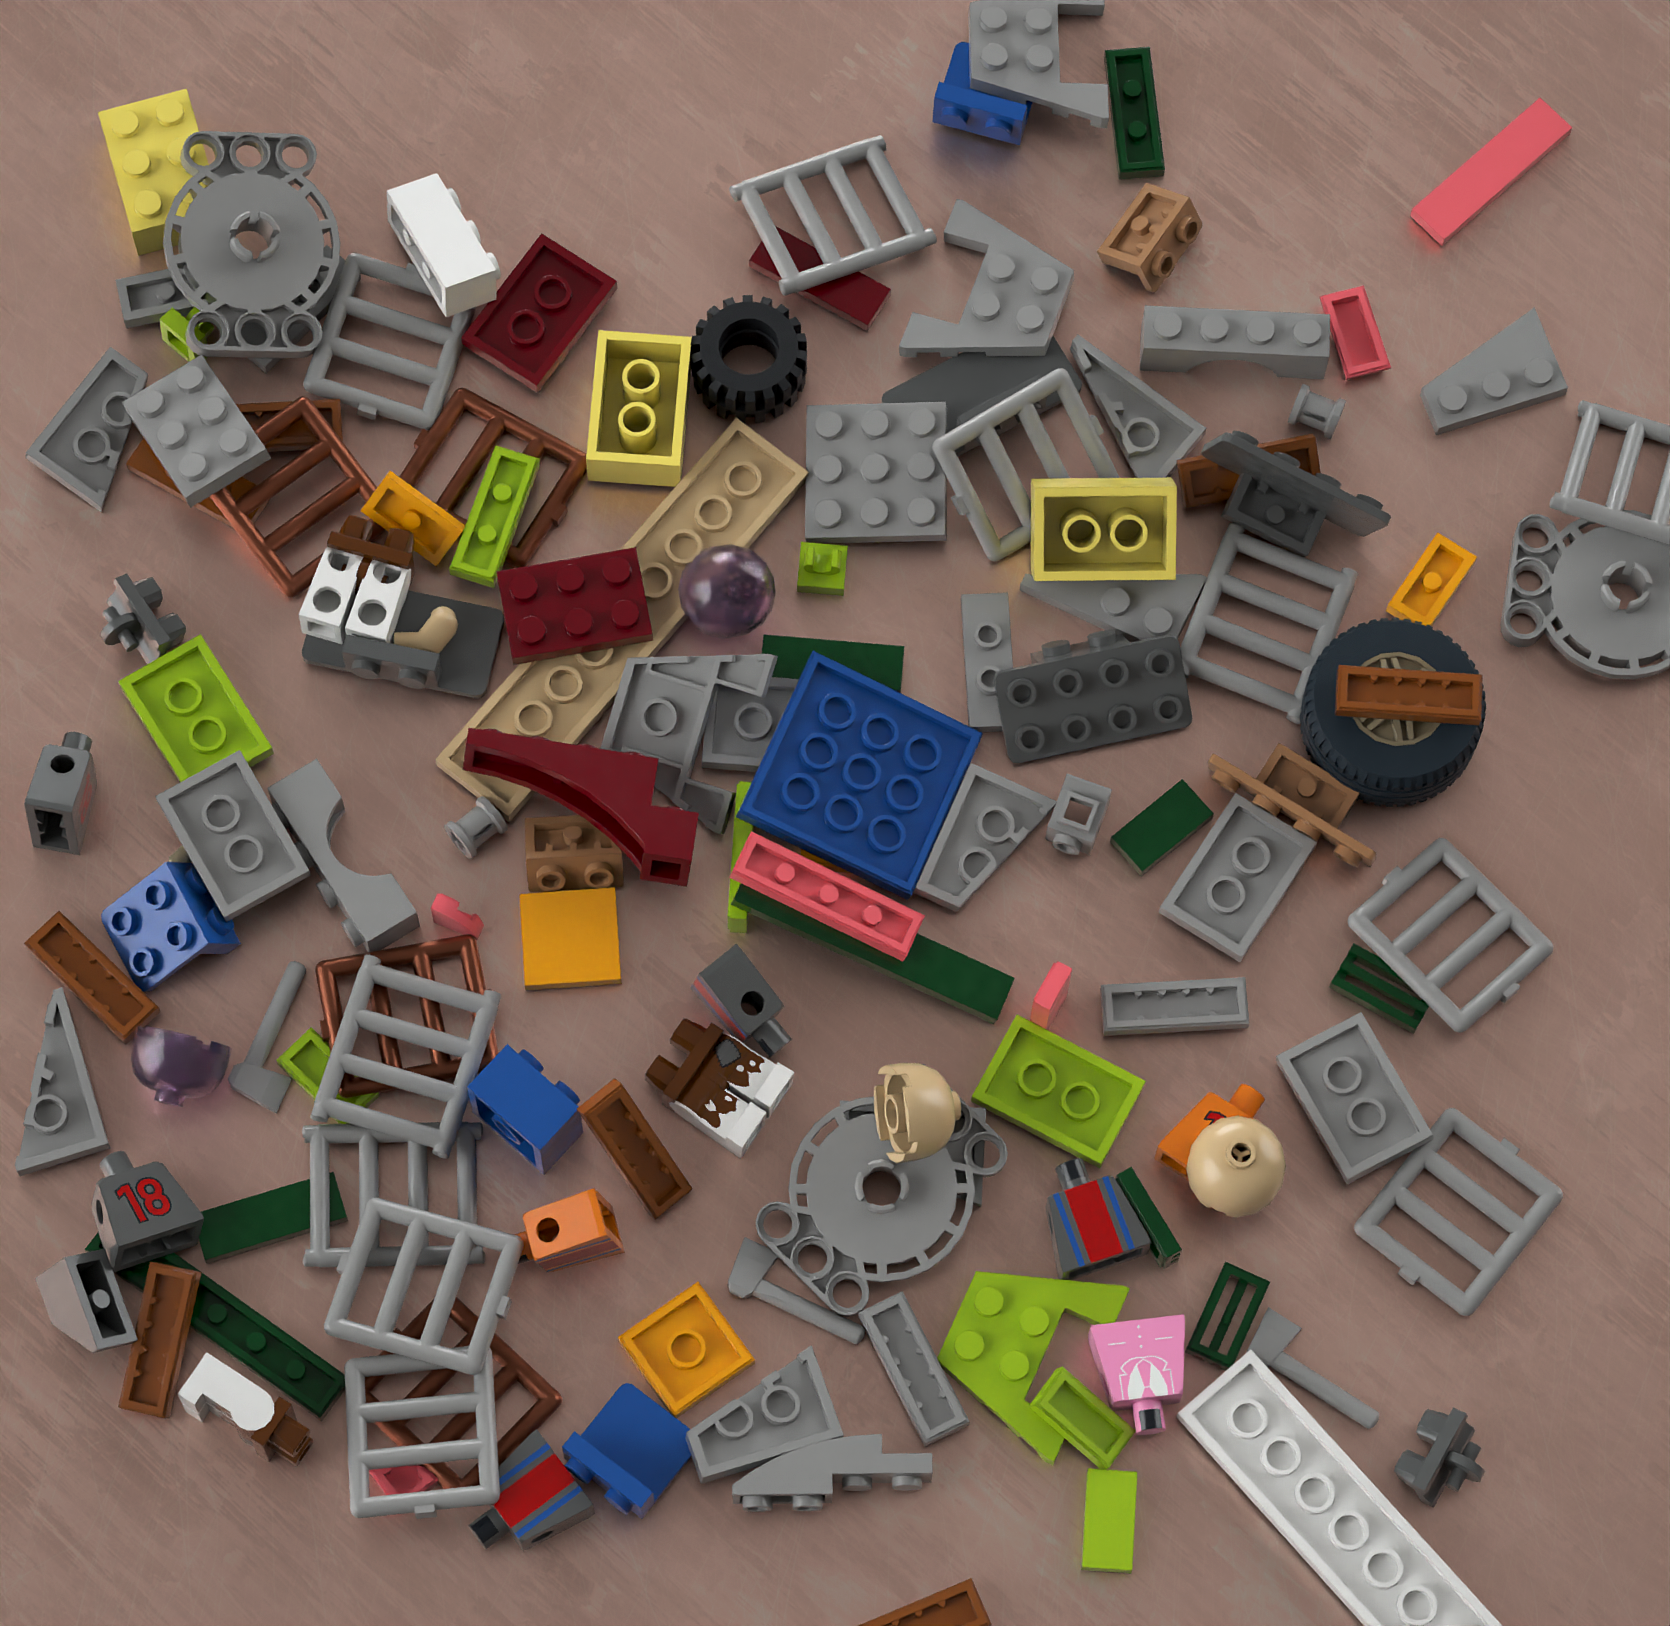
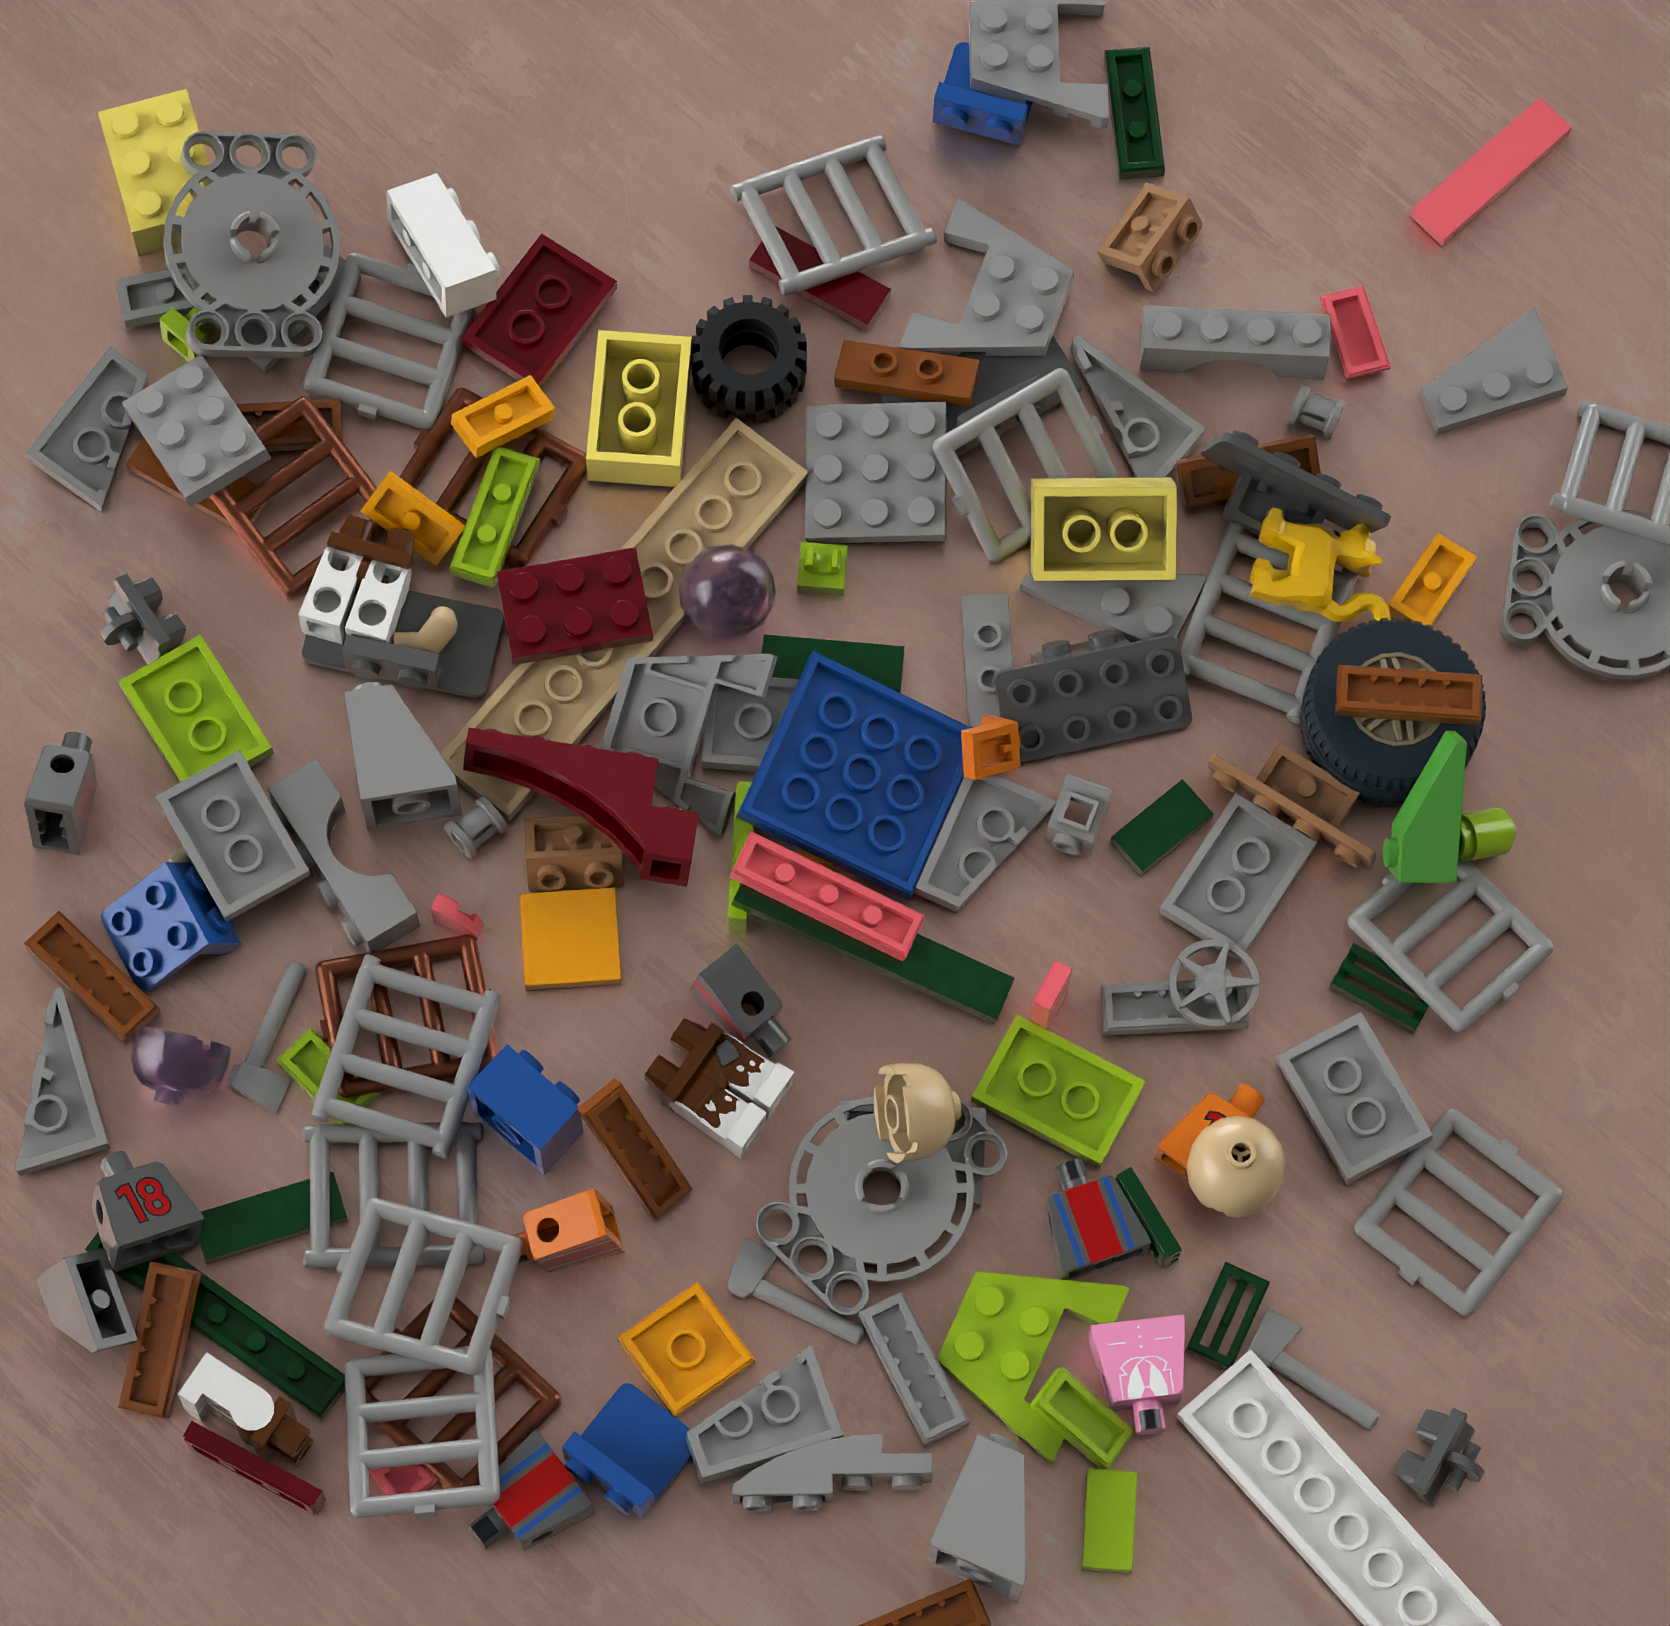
none -> dark red tile [183,1421,326,1515]
none -> light grey slope [344,682,462,830]
none -> light orange plate [451,375,556,458]
none -> dark orange plate [834,340,980,407]
none -> light grey slope [926,1433,1026,1602]
none -> orange bracket [961,714,1021,780]
none -> light grey wheel [1168,939,1260,1029]
none -> yellow animal [1249,508,1391,622]
none -> bright green slope [1383,731,1467,883]
none -> lime brick [1458,807,1516,862]

